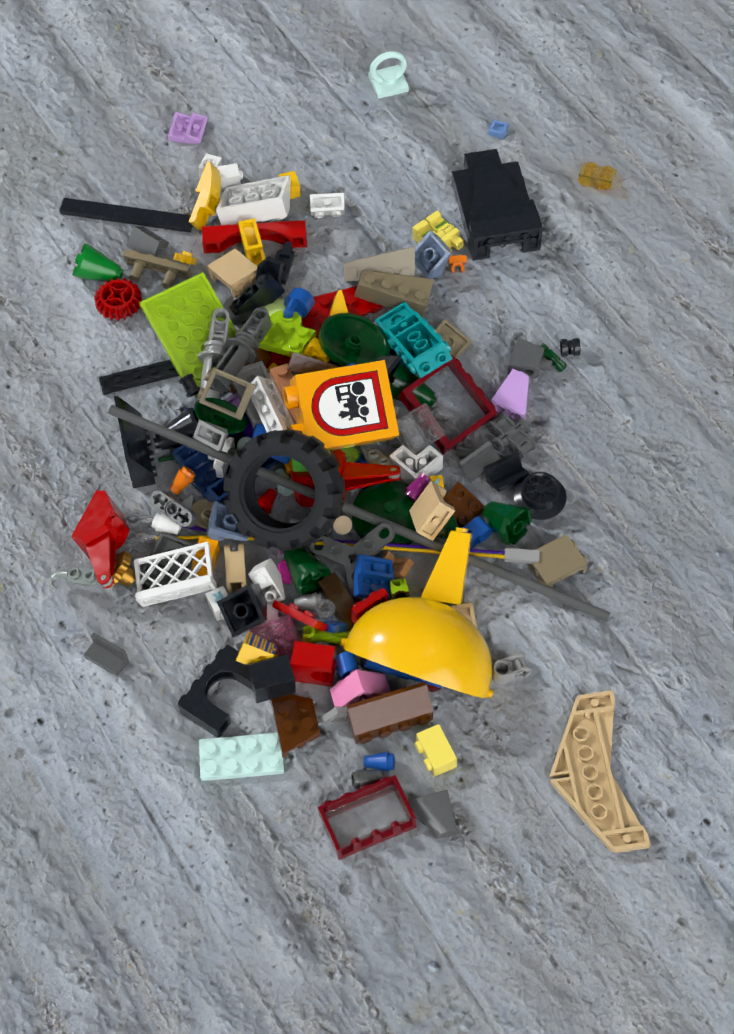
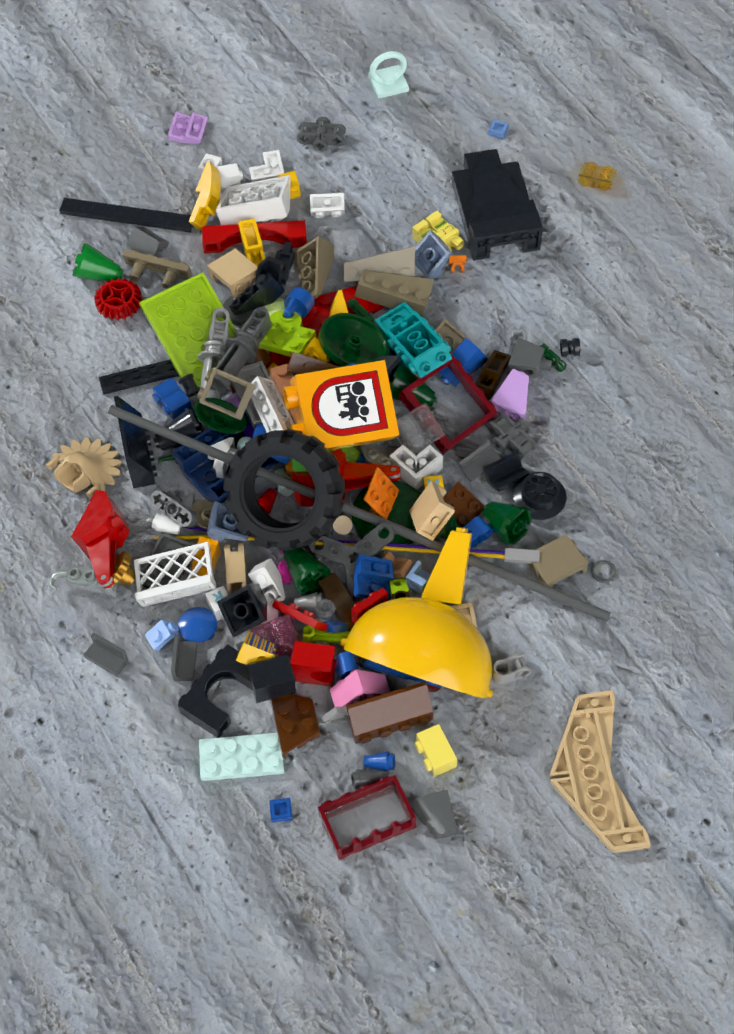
orange cone [169,466,196,495] -> none
yellow plate [173,251,198,265] -> none
light grey slope [193,420,228,452] -> none
magenta cone [405,473,431,502] -> none
none -> tan piece [46,437,122,498]
none -> light blue bracket [145,619,181,651]
none -> blue brick [152,378,191,419]
none -> dark grey panel [171,634,198,681]
none -> blue dish [178,607,217,643]
none -> white plate [249,150,284,182]
none -> blue tile [269,798,293,823]
none -> dark tan wedge [295,236,334,299]
none -> dark grey axle [297,117,346,152]
none -> dark green axle [347,299,375,323]
none -> orange hinge [364,467,399,519]
none -> light blue panel [406,560,431,595]
none -> blue slope [439,338,488,387]
none -> dark brown slope [475,350,511,401]
none -> dark grey piece [591,560,616,583]

